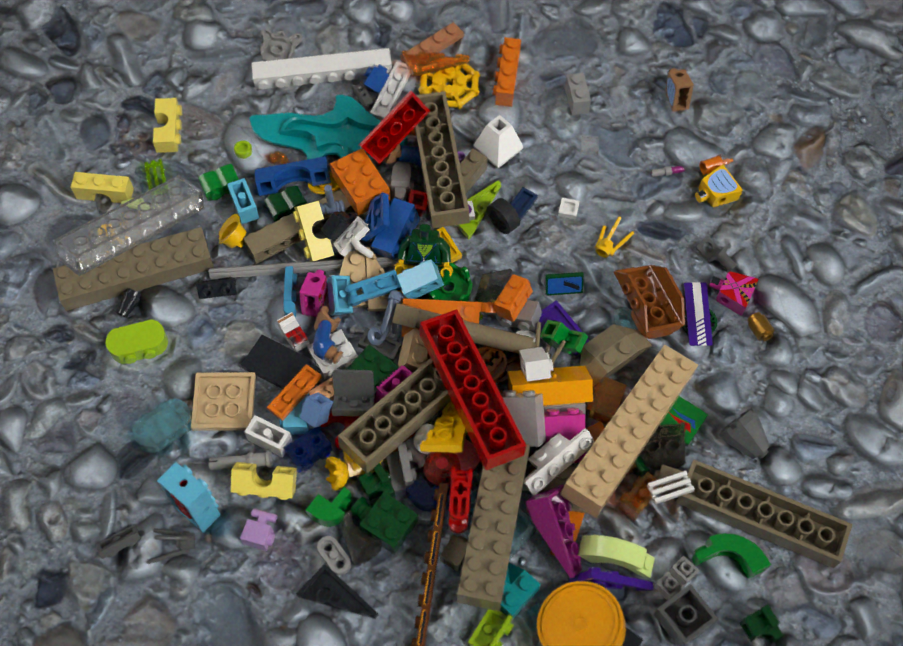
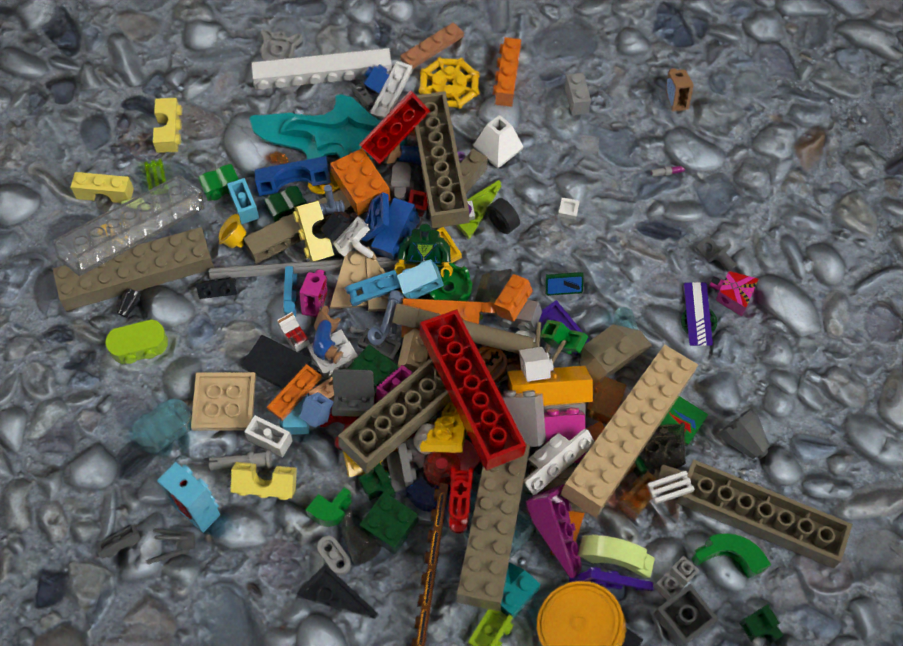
lime tile [234,140,252,159] -> none
lavender brick [240,508,277,551] -> none
clear blue brick [284,426,333,473] -> none
yellow hair [325,457,349,491] -> none
medium azure slope [327,275,353,315] -> none
dark green wheel [350,497,374,522] -> none
clear orange wing [401,51,470,77] -> none
dark tan brick [440,535,468,572] -> none
dark blue tile [510,187,538,222] -> none
yellow plant [594,216,634,258] -> none
dark orange slope [613,265,685,339] -> none
torso [695,165,743,207] -> none
orange piece [699,154,733,175] -> none
pearl gold brick [747,312,775,341] -> none

